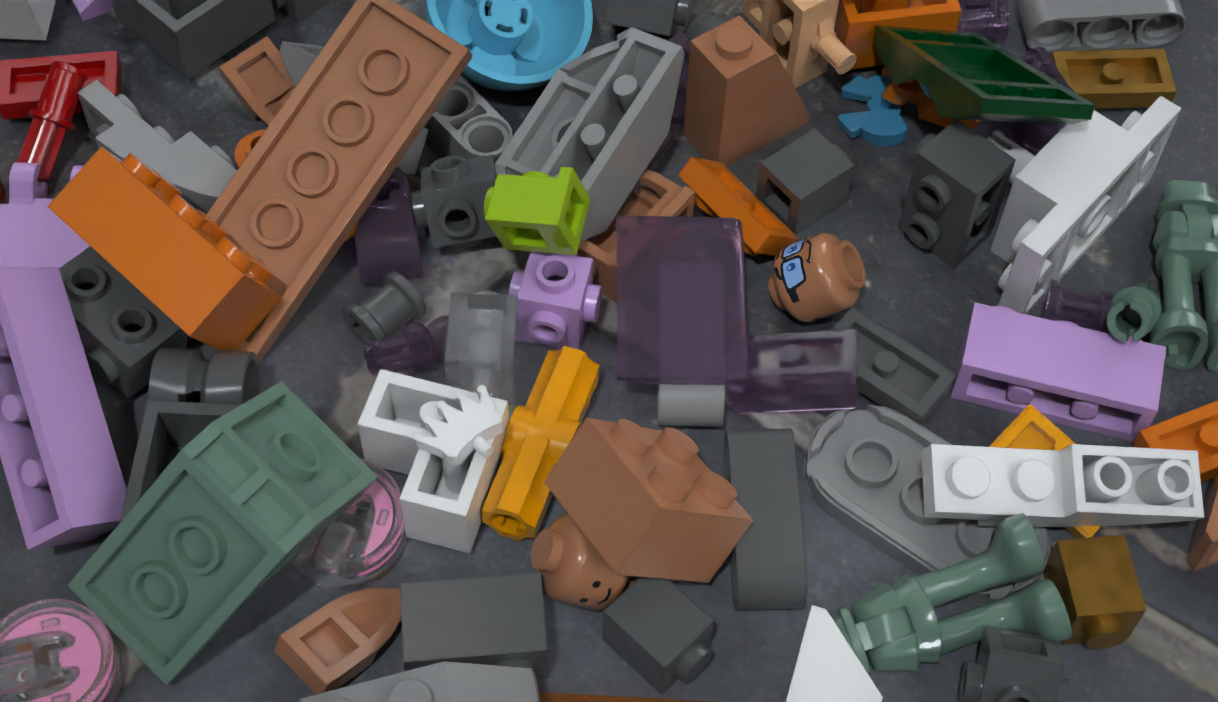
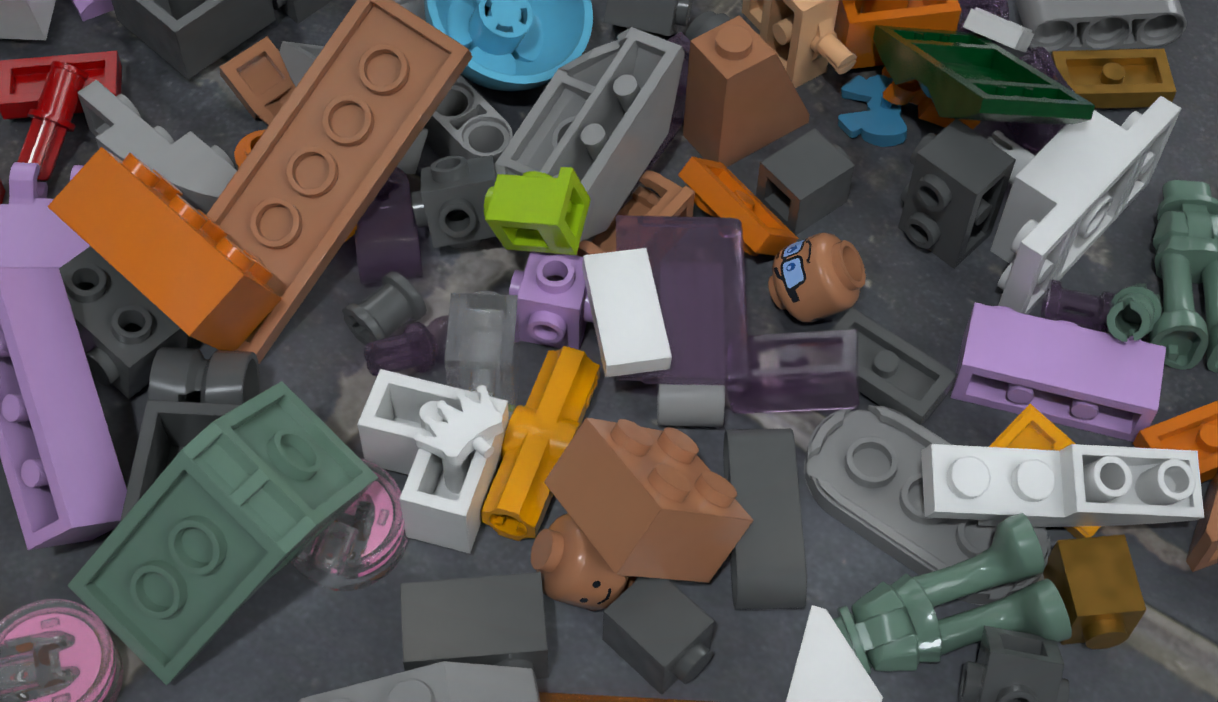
nougat plate [274,588,401,695] -> none
none -> white tile [582,248,672,377]
none -> white tile [963,7,1034,52]

